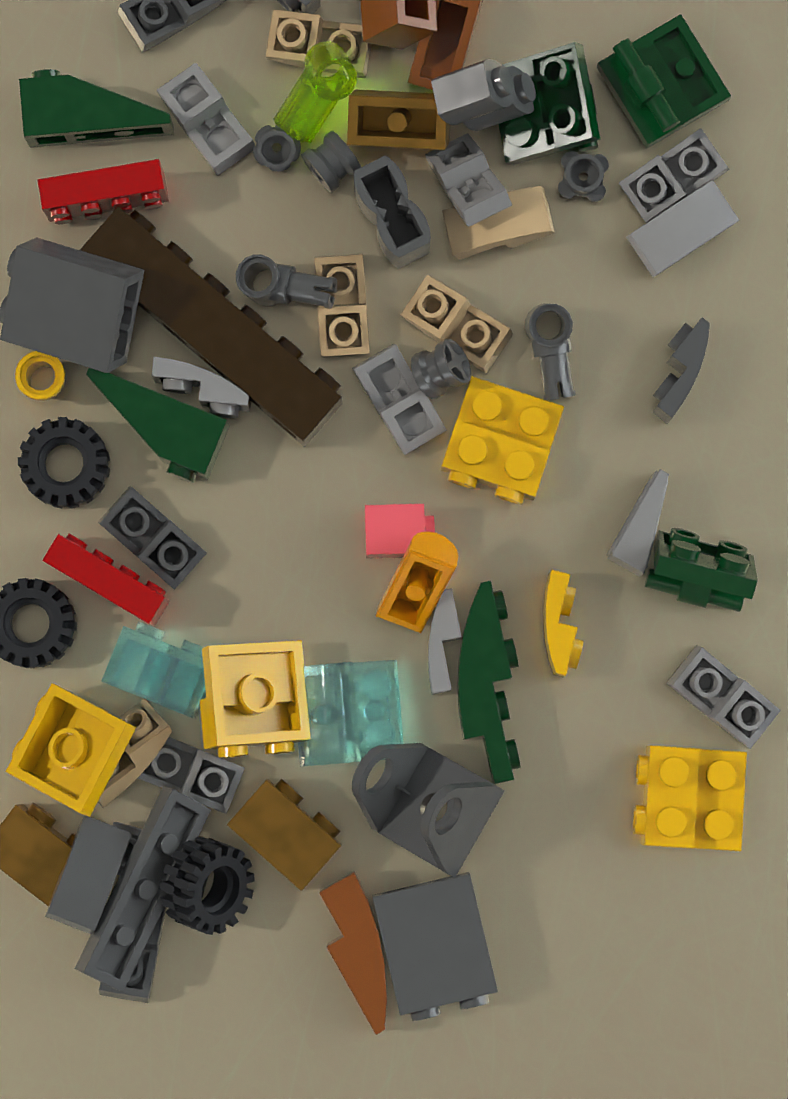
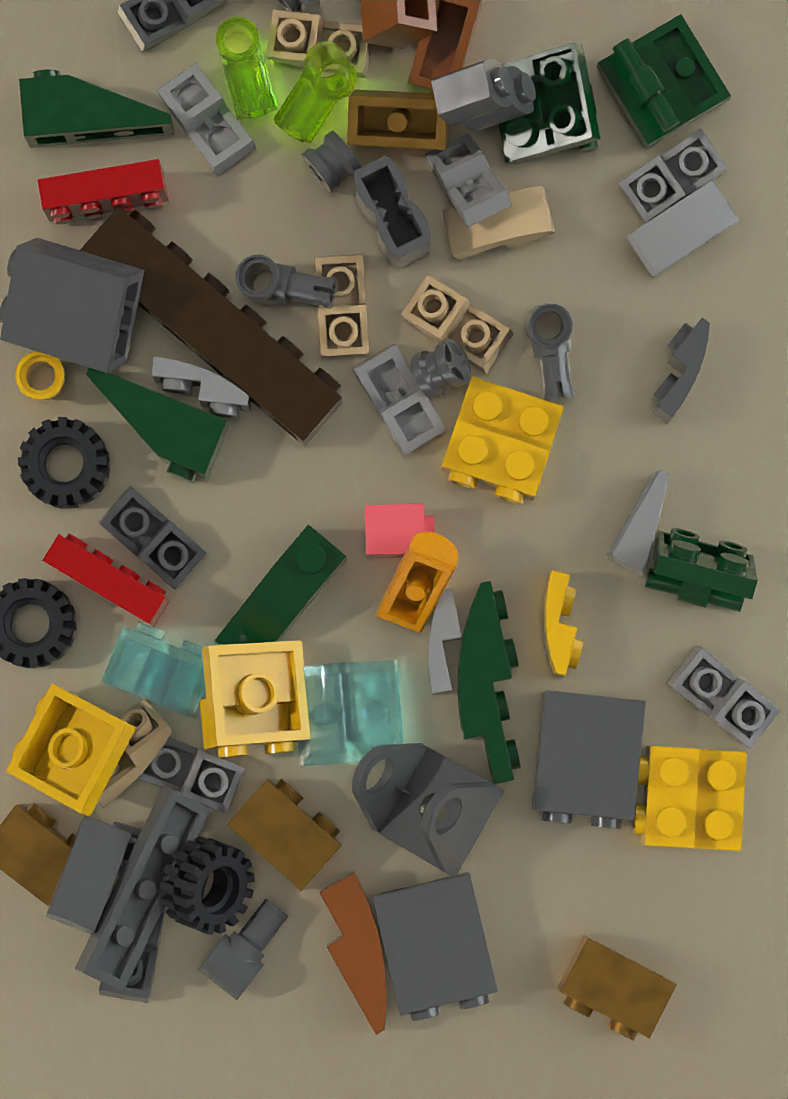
dark grey plate [253,123,301,172] -> none
dark grey plate [558,151,609,202] -> none
none -> dark grey pin [198,899,288,1000]
none -> dark green slope [214,524,347,645]
none -> clear neon green piece [216,16,278,120]
none -> dark grey brick [532,690,646,829]
none -> pearl gold brick [557,935,677,1041]

